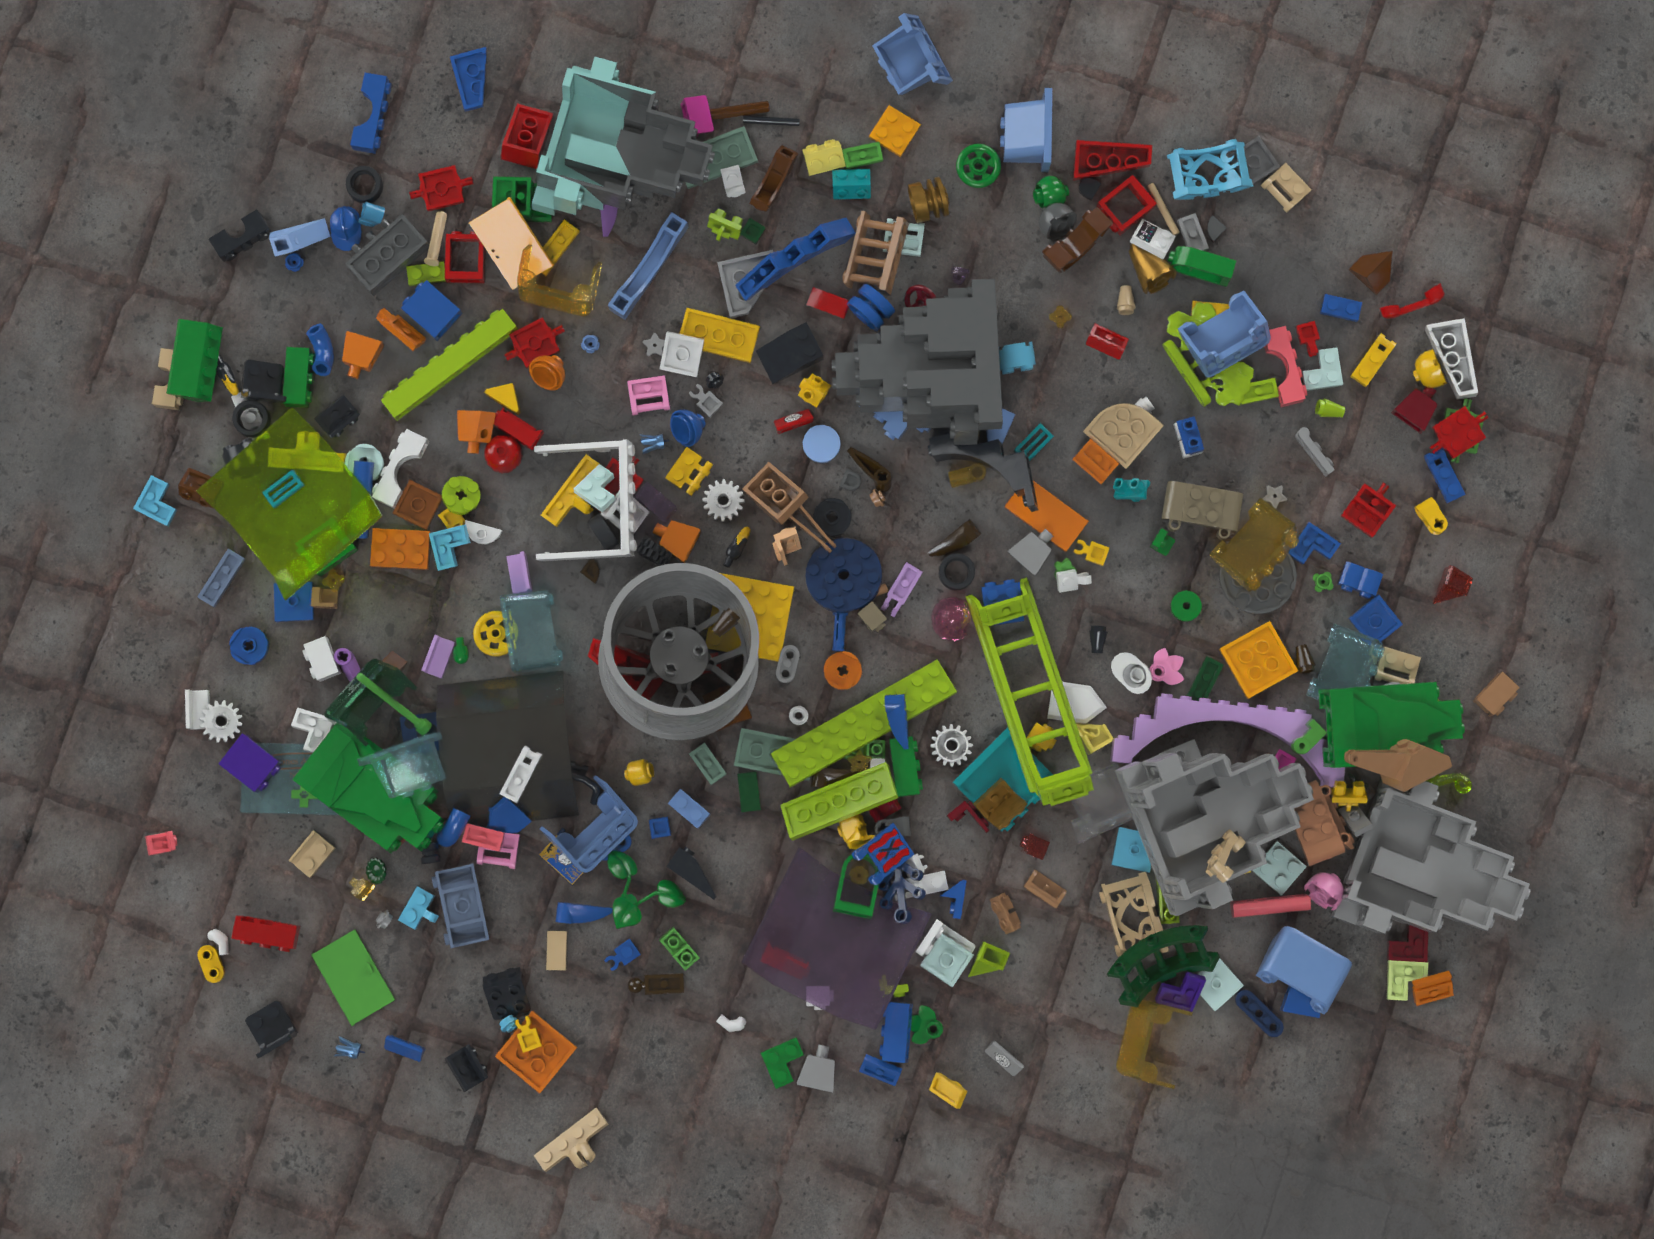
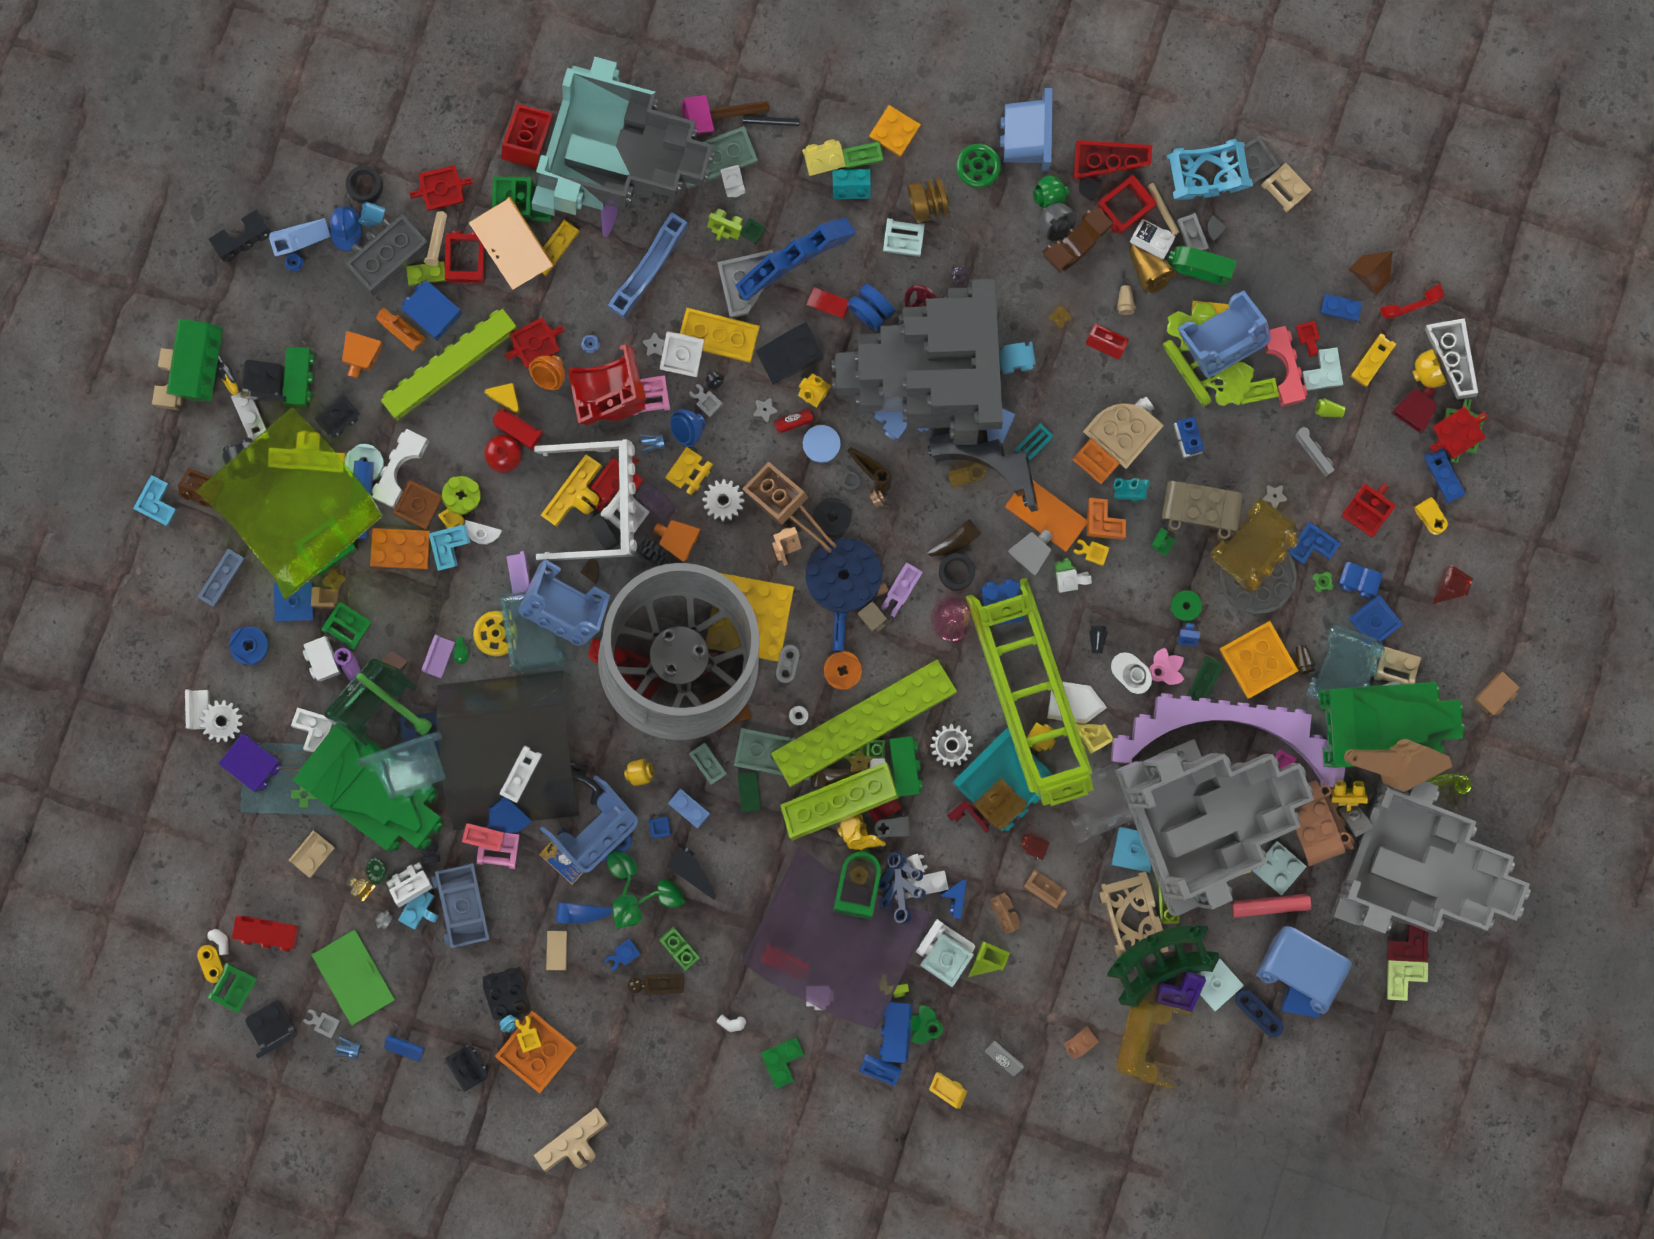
coral bracket [145,831,177,856] -> none
black tyre [232,400,271,438] -> none
teal tile [262,470,305,508] -> none
blue cylinder [306,324,334,376] -> none
blue arch [350,73,392,154] -> none
blue cylinder [436,808,471,847] -> none
blue wing [450,47,487,112] -> none
orange torso [457,410,495,454] -> none
clear yellow windscreen [517,244,602,317] -> none
light aqua plate [573,464,615,512] -> none
dark brown cone [711,608,740,637] -> none
black piece [723,527,751,568] -> none
reddish brown arch [749,145,798,212] -> none
light grey torso [797,1044,835,1093] -> none
medium nougat fence [842,211,909,296] -> none
flag [852,823,914,885] -> none
medium blue windscreen [872,13,953,95] -> none
blue piece [884,694,909,749] -> none
tan plate [1205,829,1246,883] -> none
bright green leg [1291,719,1327,754] -> none
bright pink cylinder [1304,872,1344,911] -> none
orange plate [1412,971,1454,1006] -> none
none -> green plate [207,962,257,1013]
none -> light grey plate [303,1009,341,1039]
none -> green plate [321,602,372,651]
none -> white plate [386,862,433,907]
none -> medium blue windscreen [518,559,610,646]
none -> red piece [568,344,646,425]
none -> light grey plate [753,398,778,422]
none -> nougat bracket [1064,1026,1099,1059]
none -> orange plate [1087,498,1126,540]
none -> blue tile [1177,623,1200,647]

